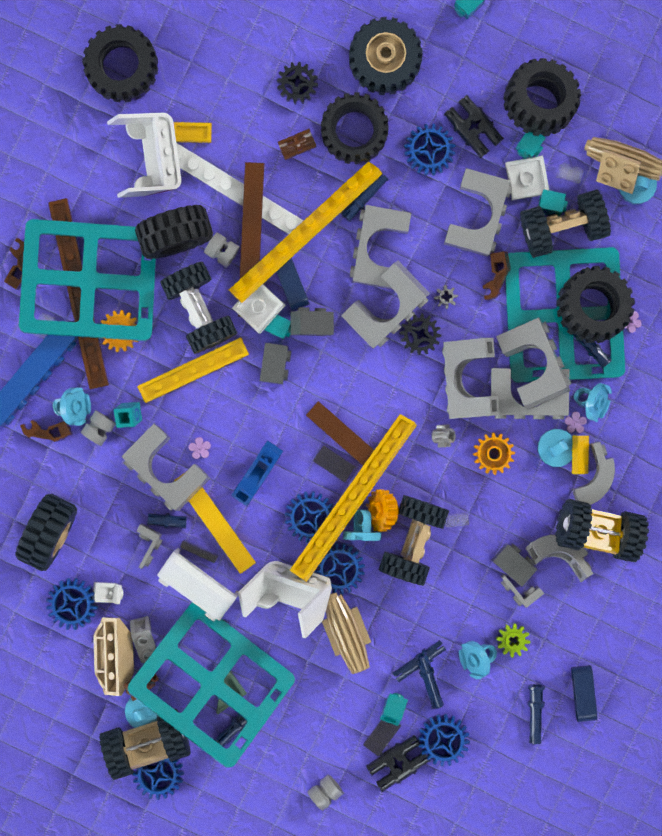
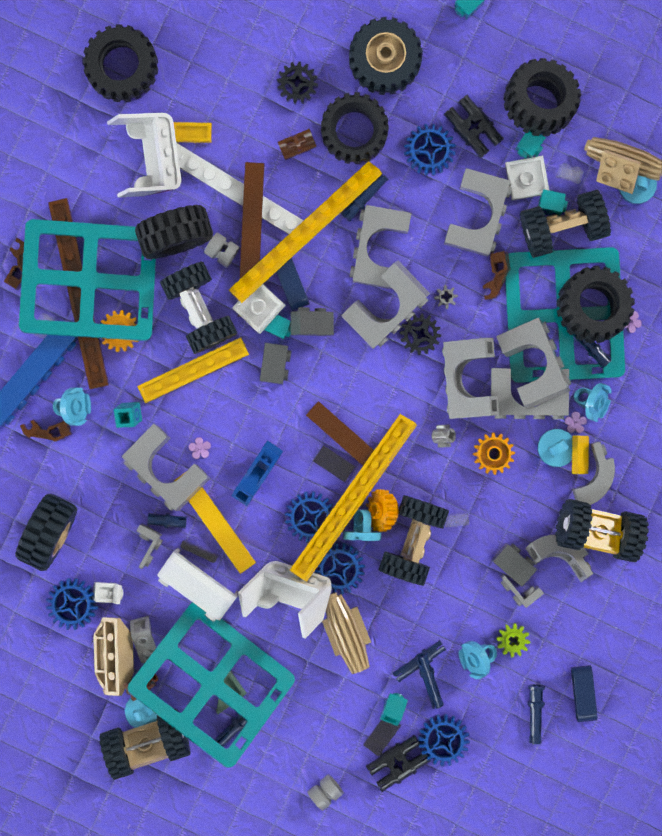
light grey wheel [81,410,116,446] -> none
blue gear [132,758,184,800] -> none

